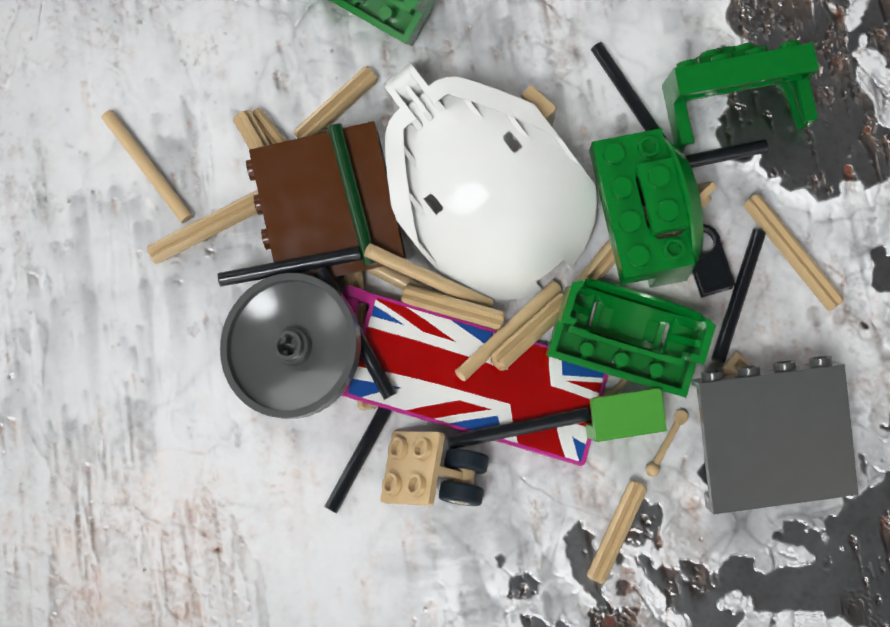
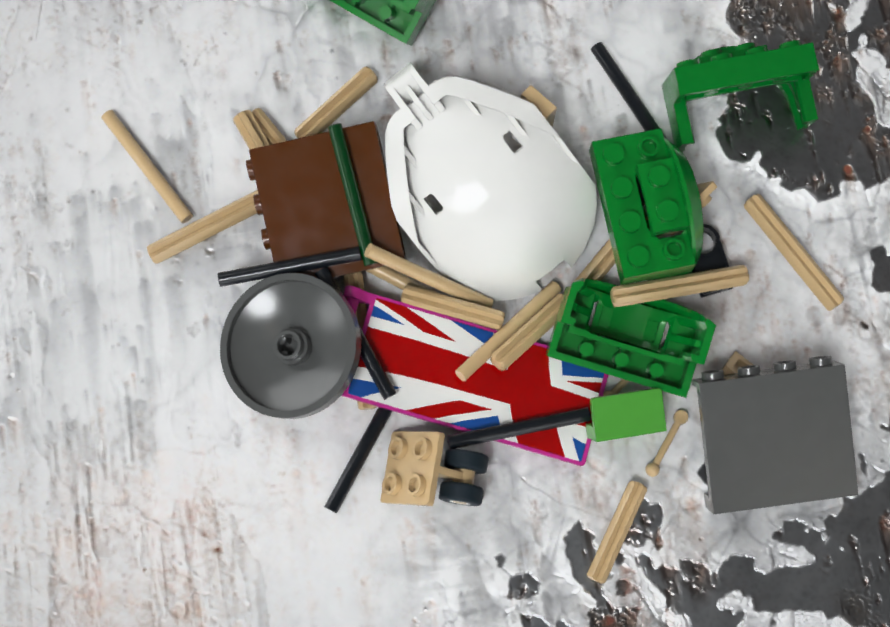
black bar [685,139,768,168] -> none
black bar [711,229,766,363] -> none
none -> tan axle [610,265,749,307]

